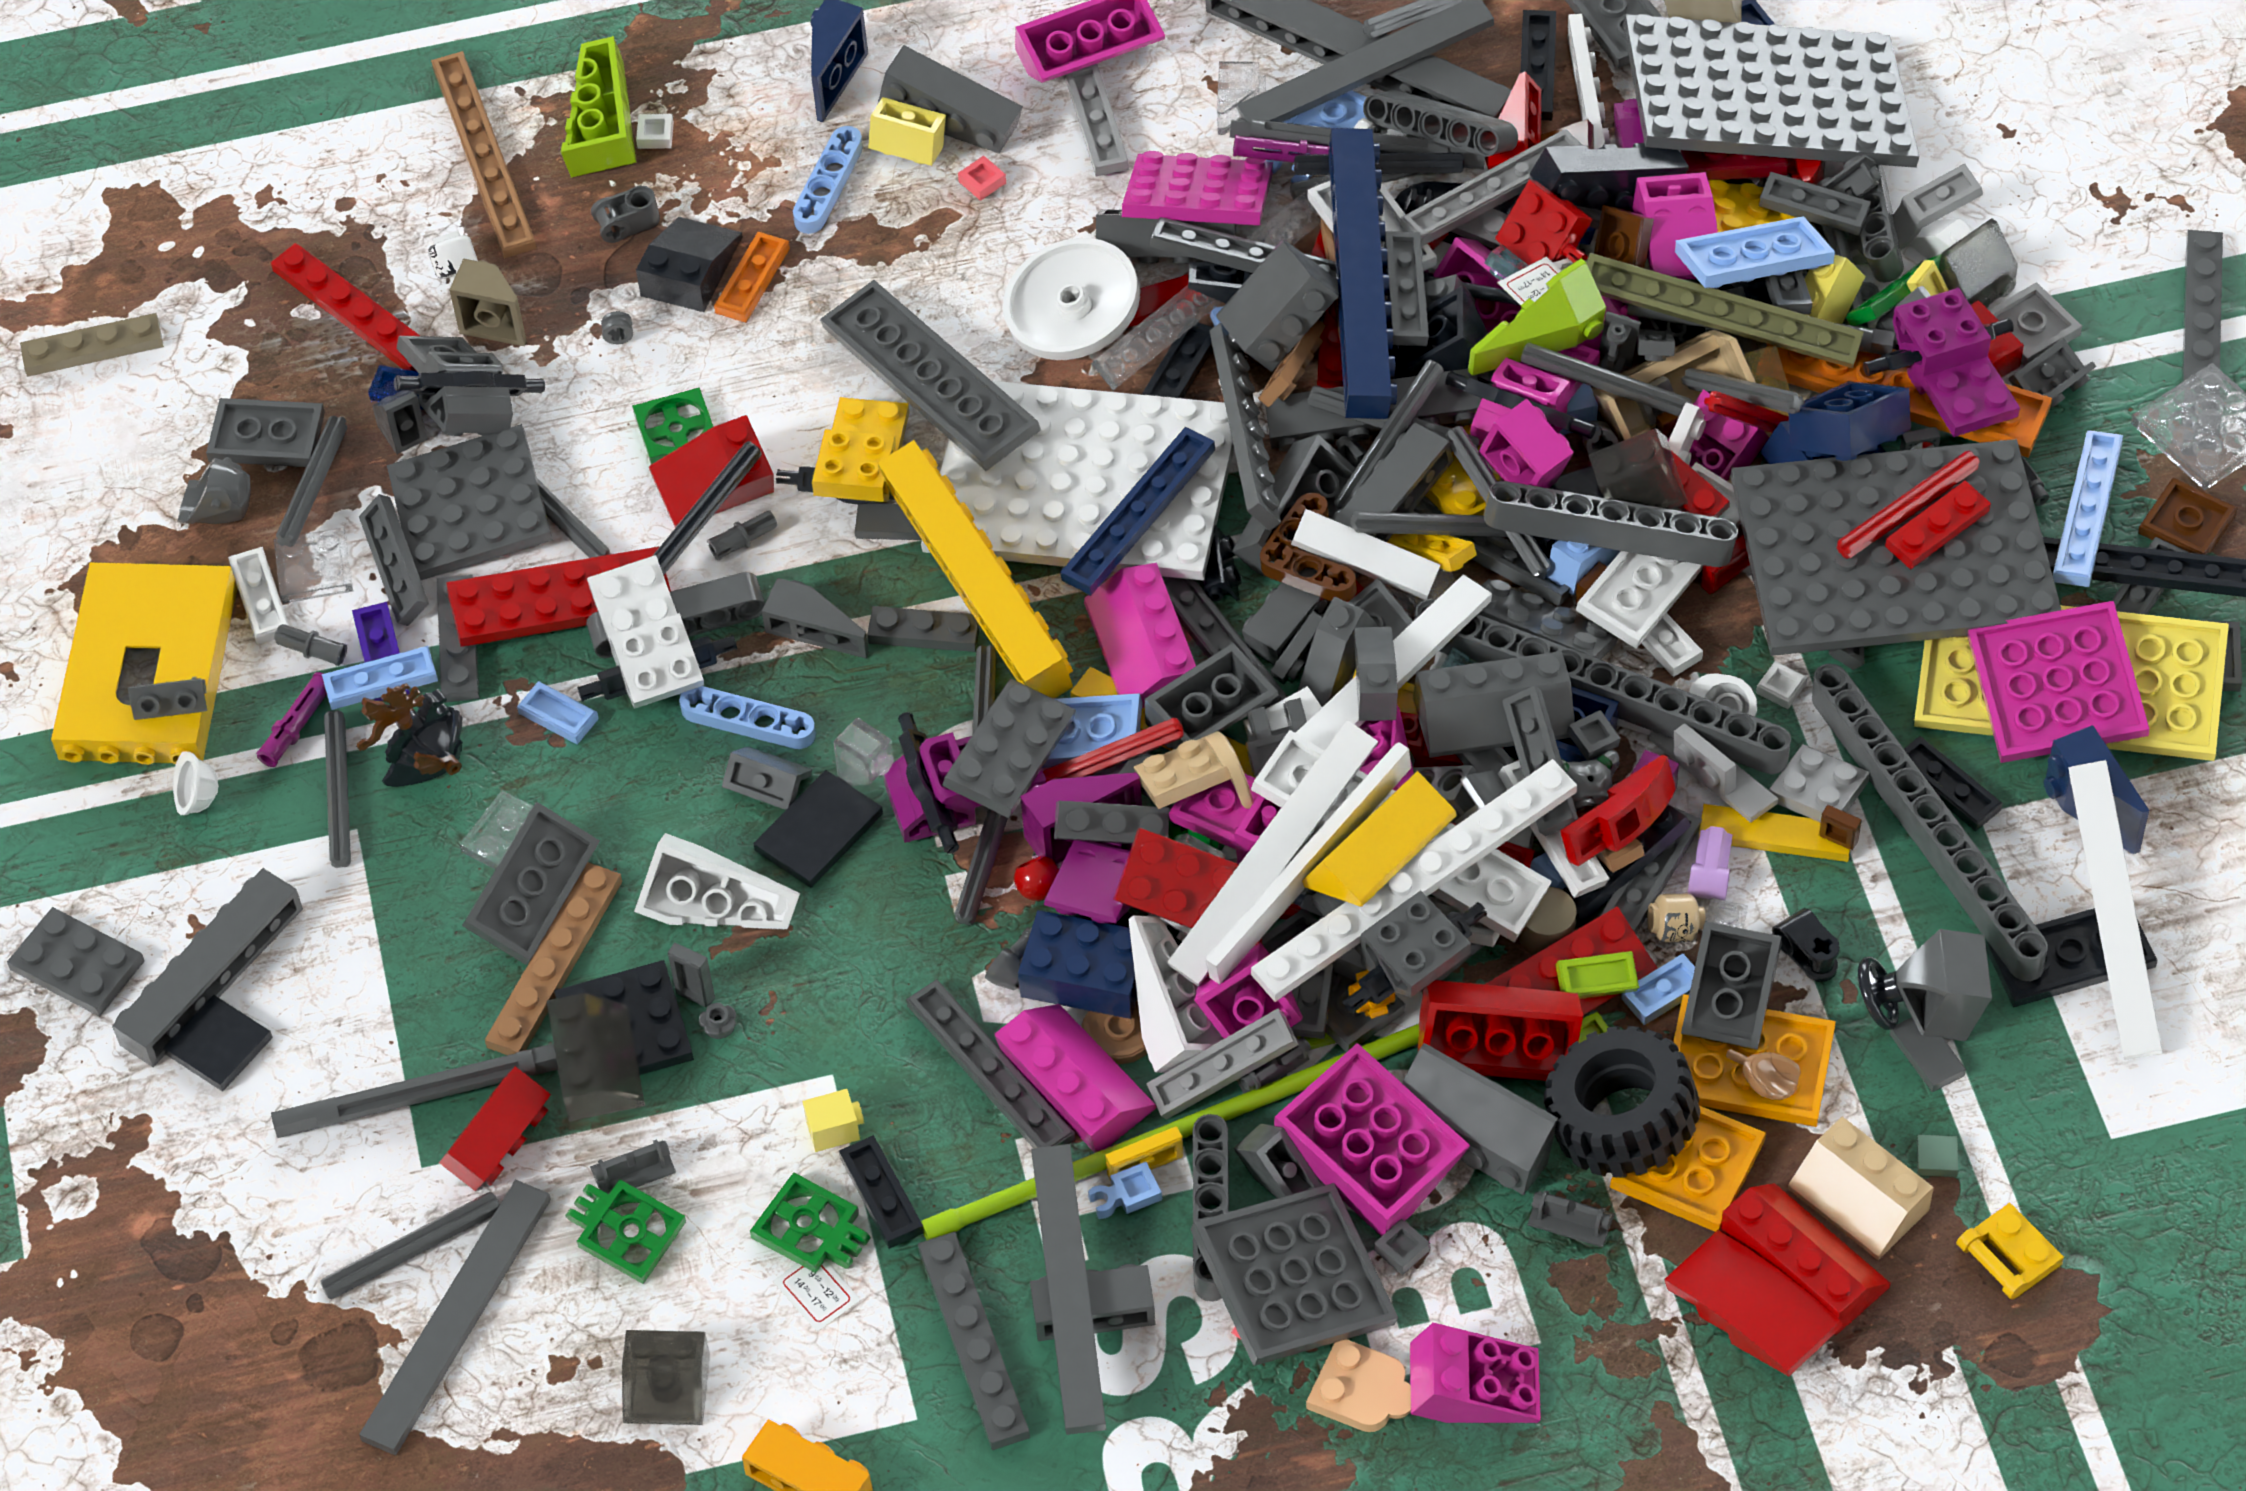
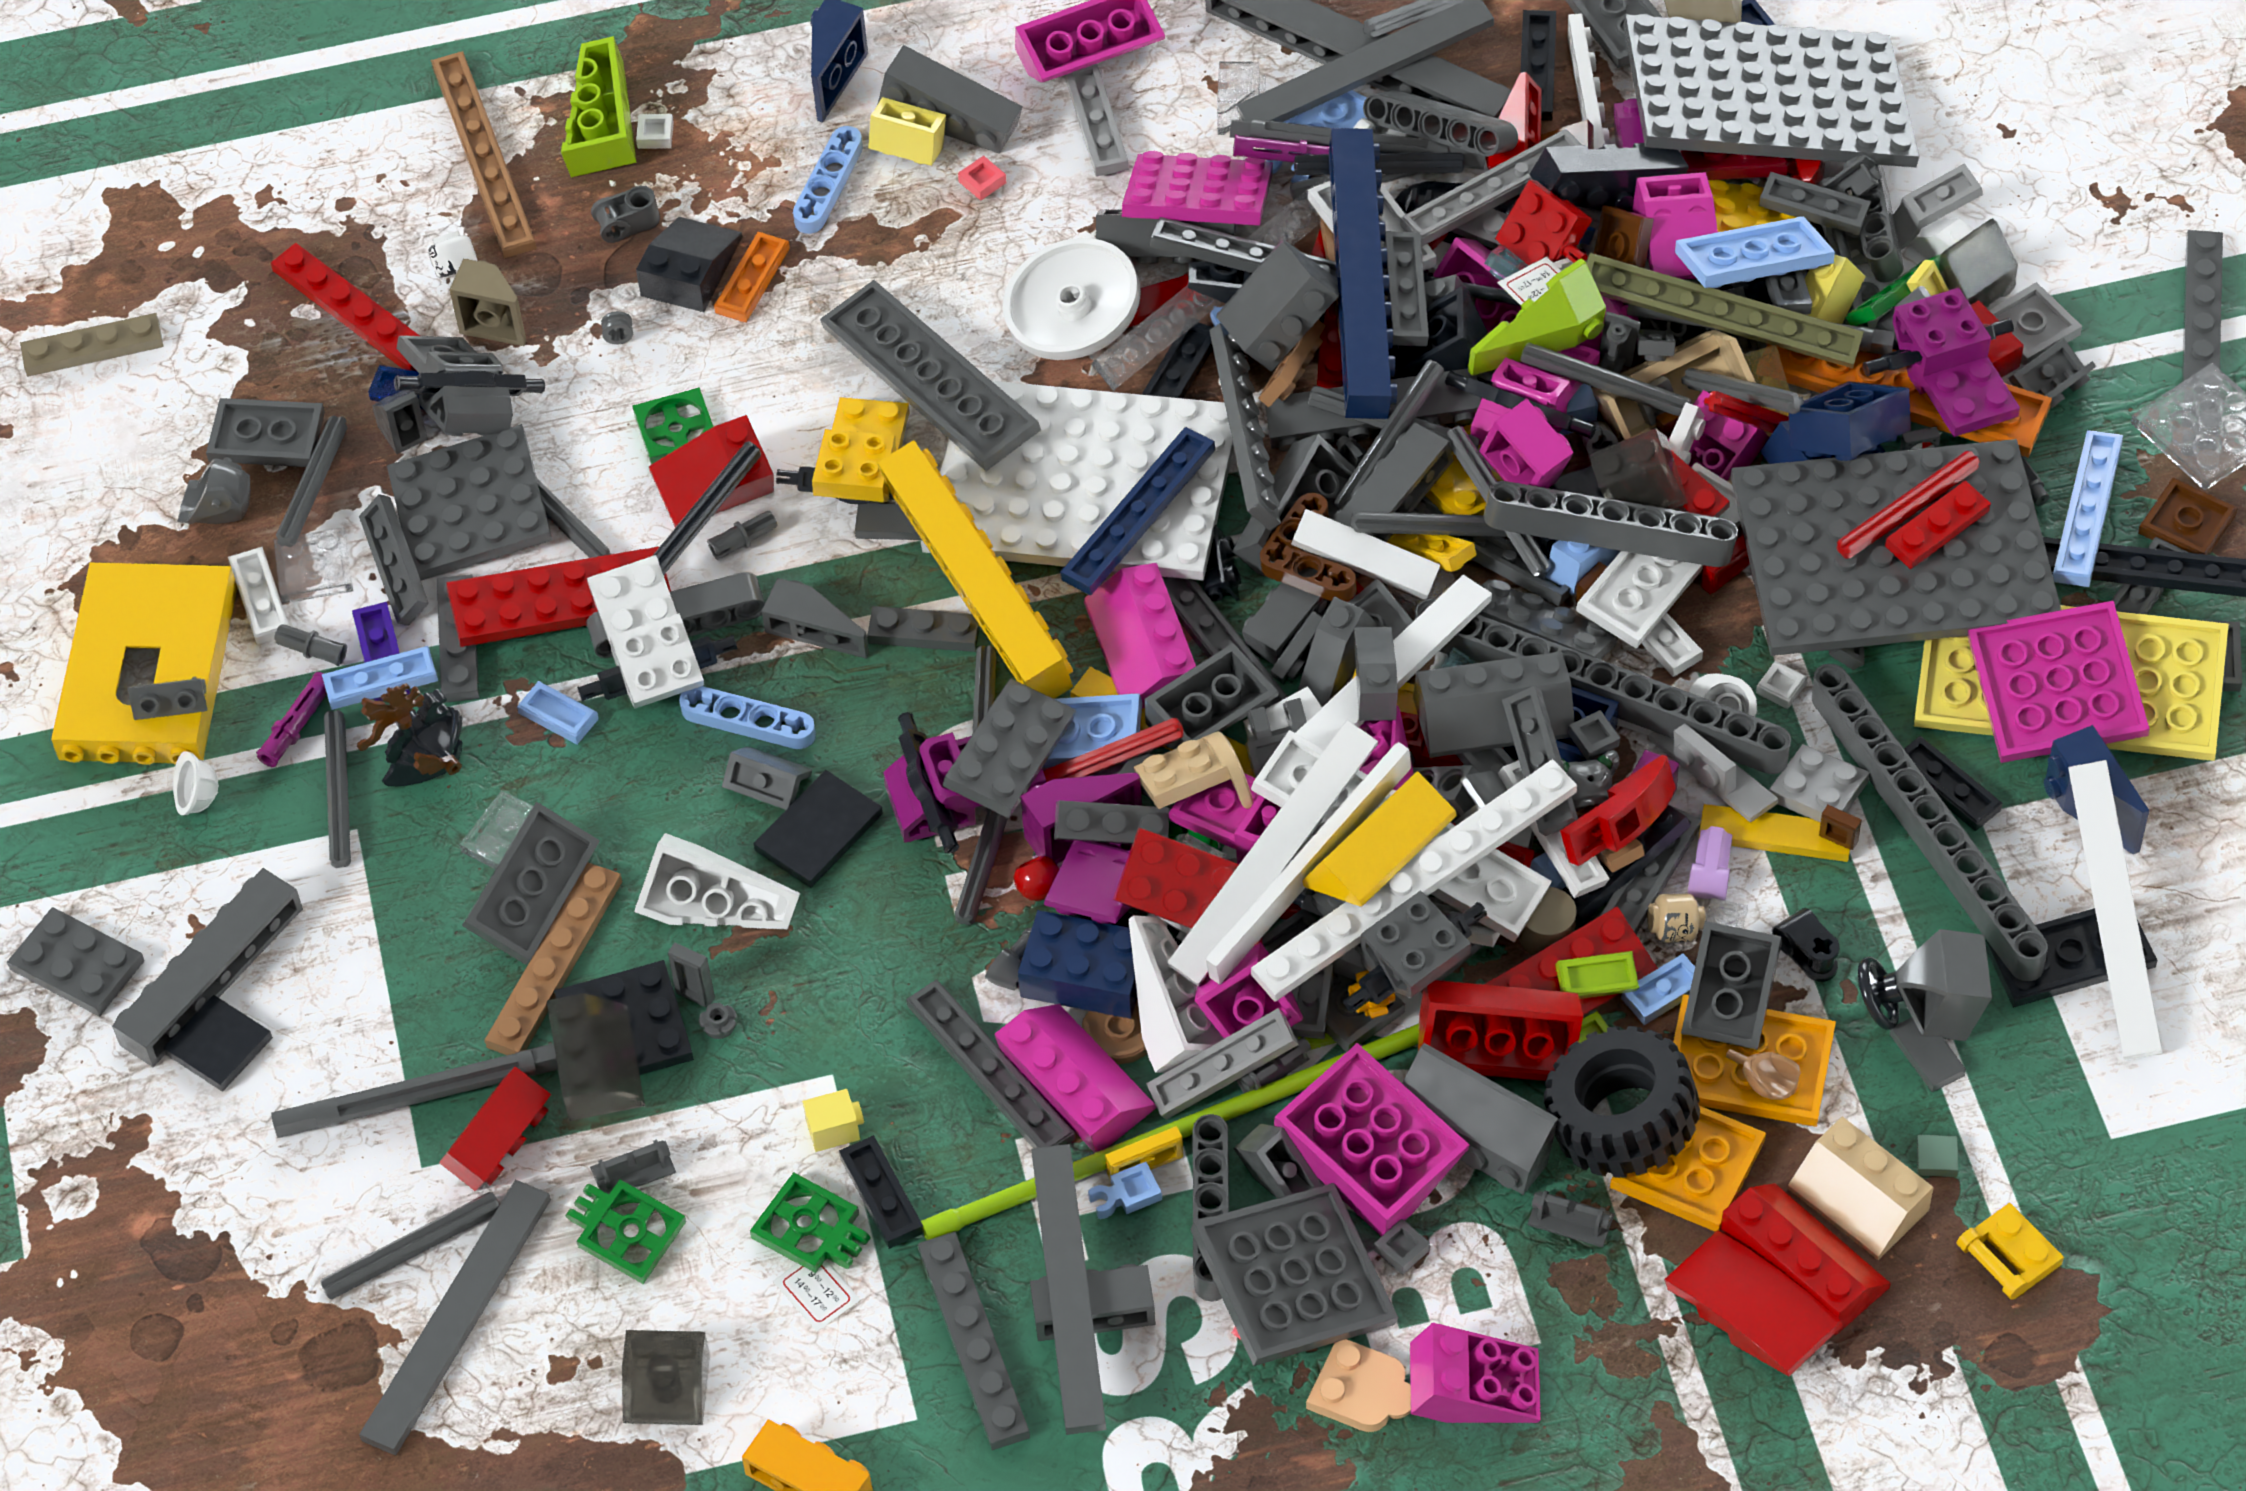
clear slope [833,717,894,786] -> none

